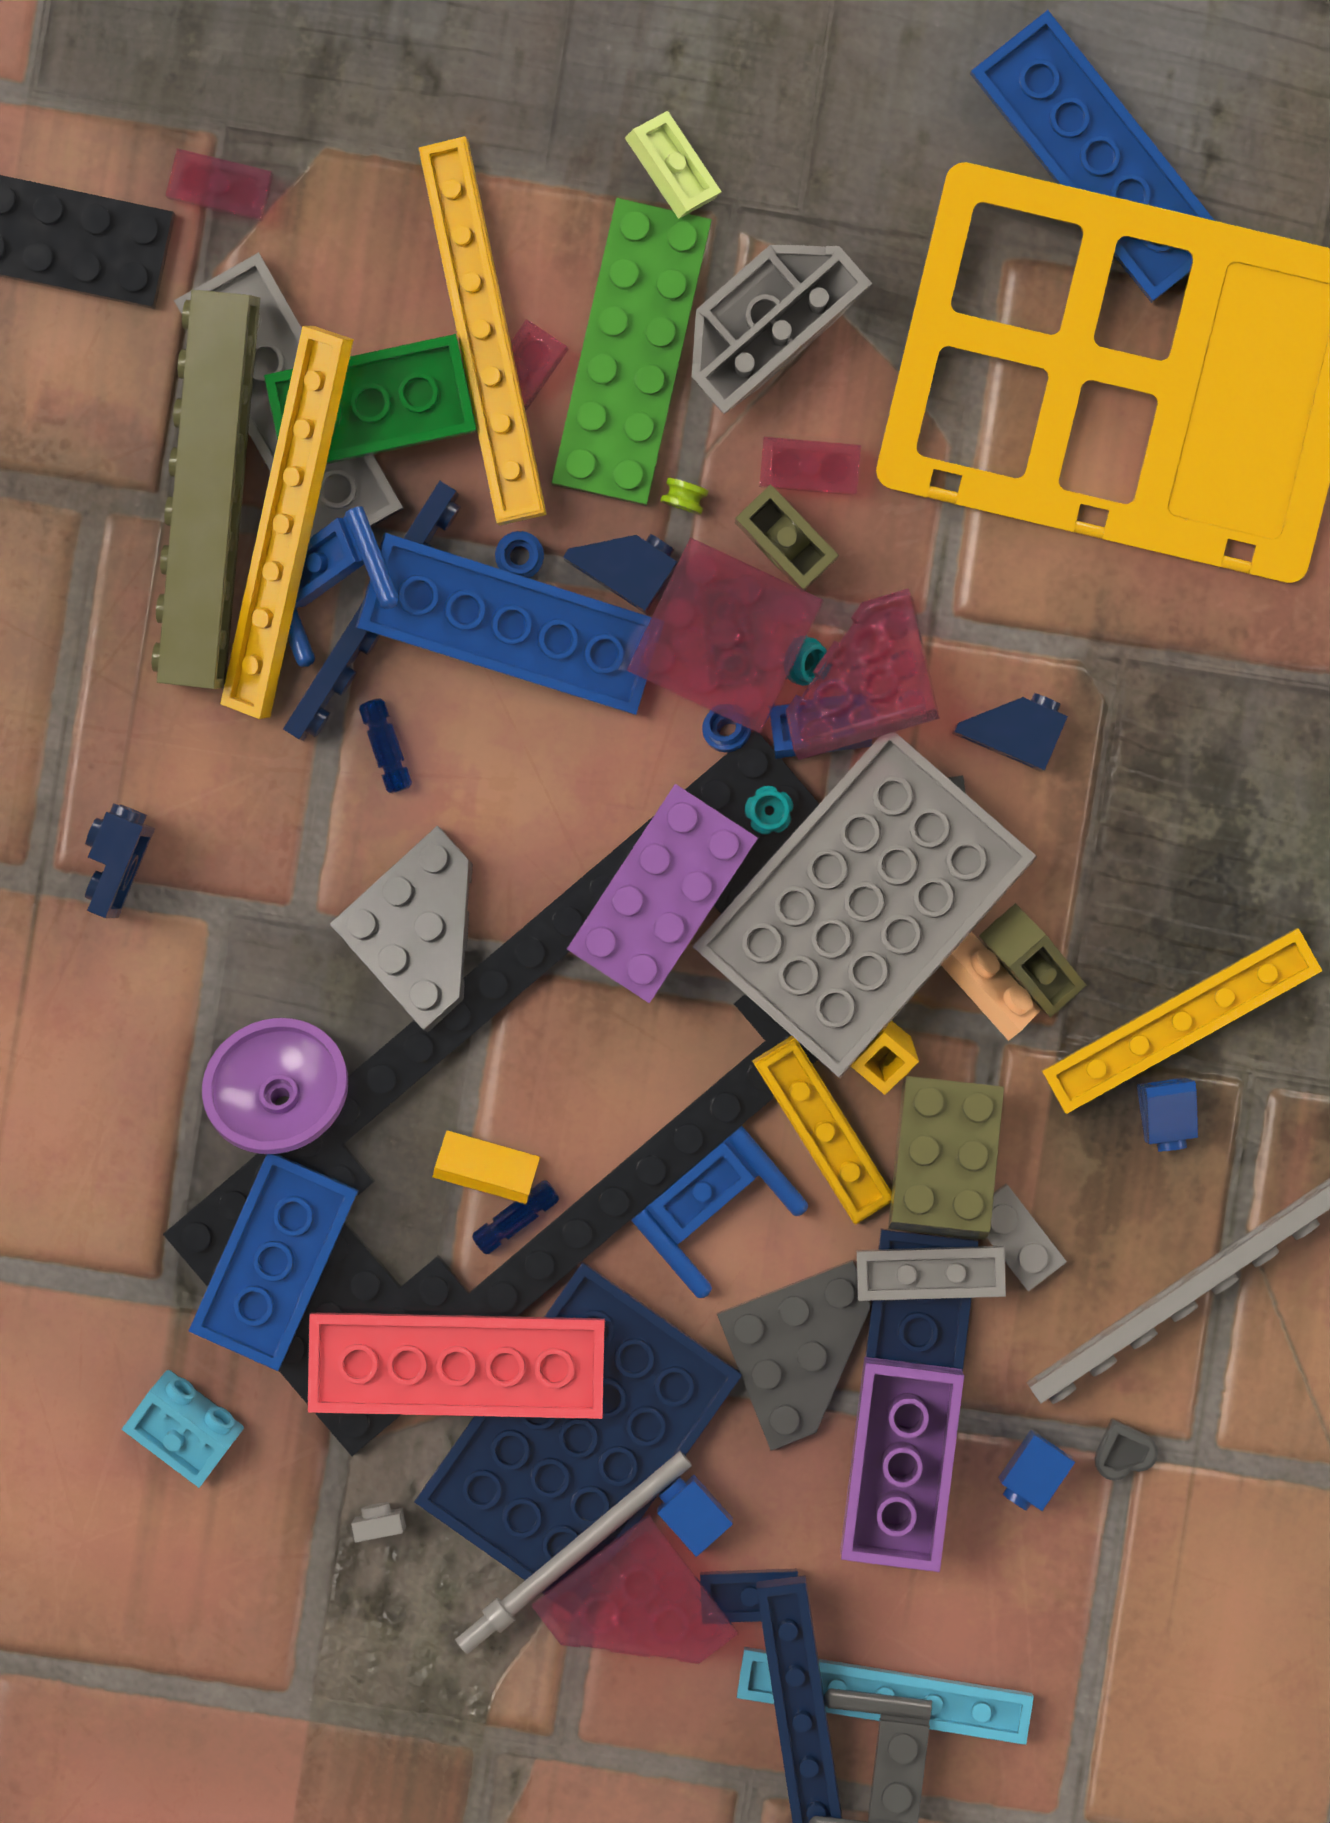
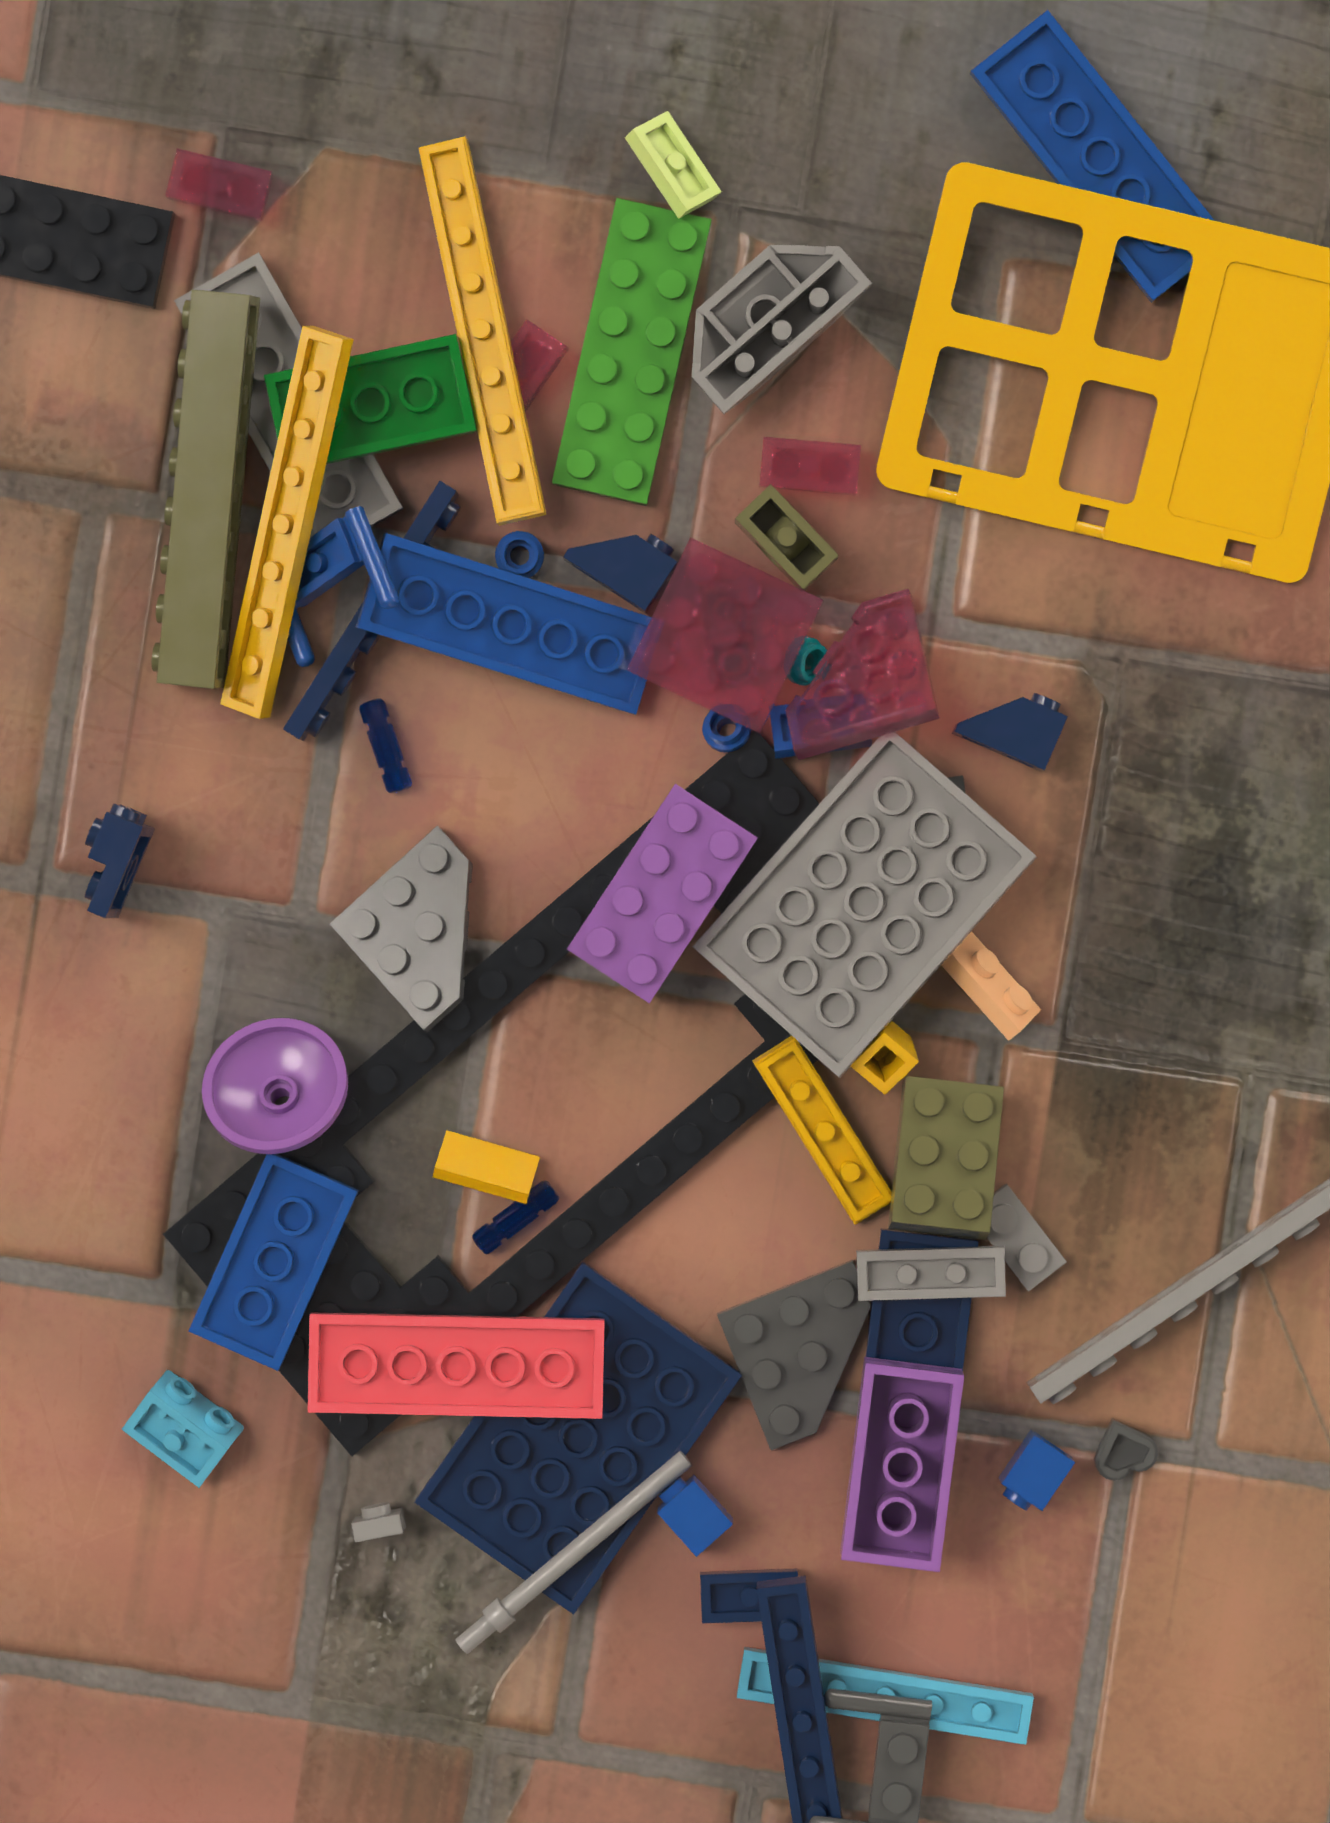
clear pink plate [531,1514,738,1664] -> none
blue plate [631,1126,808,1298] -> none
lime bush [660,478,709,515] -> none
teal plate [745,786,793,834] -> none
olive slope [979,903,1087,1018] -> none
yellow plate [1041,928,1322,1114] -> none
blue slope [1137,1077,1198,1152] -> none

